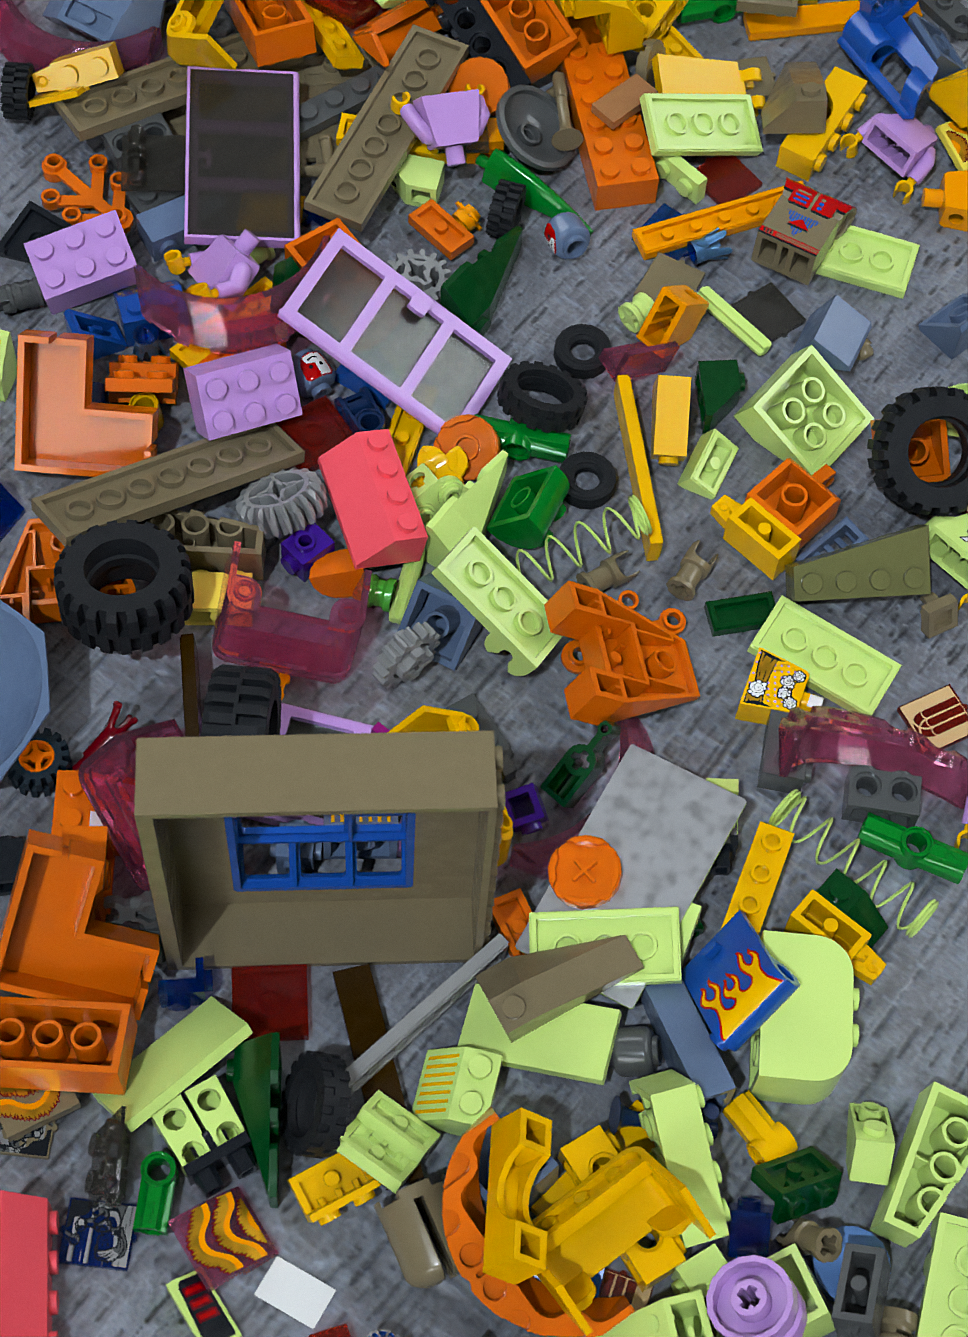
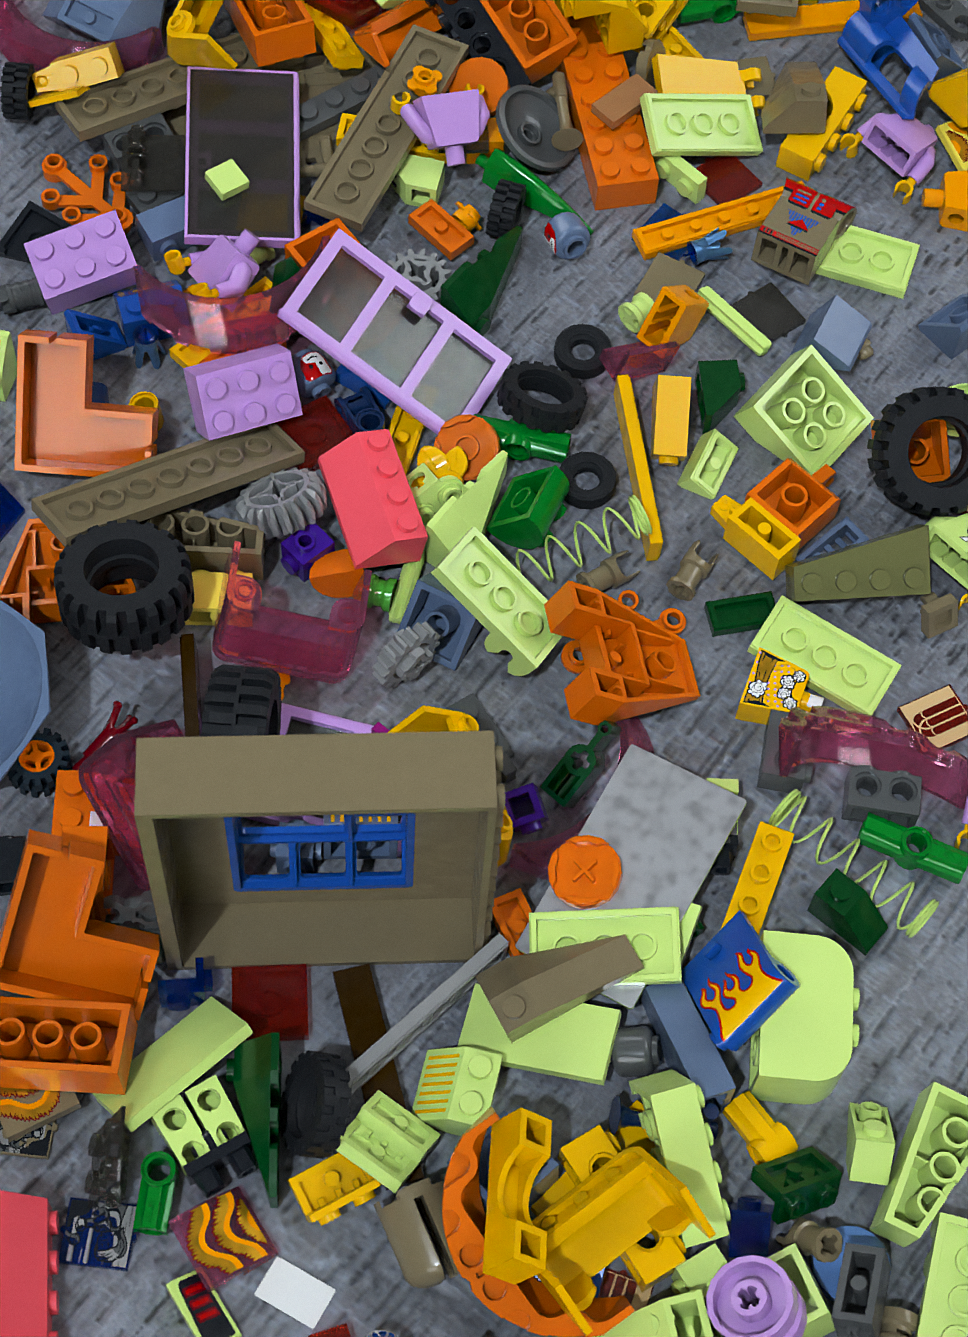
orange brick [105,355,179,404] -> none
yellow hinge [784,889,887,985] -> none
none -> yellowish green tile [205,159,249,201]
none -> light orange plate [407,65,442,97]

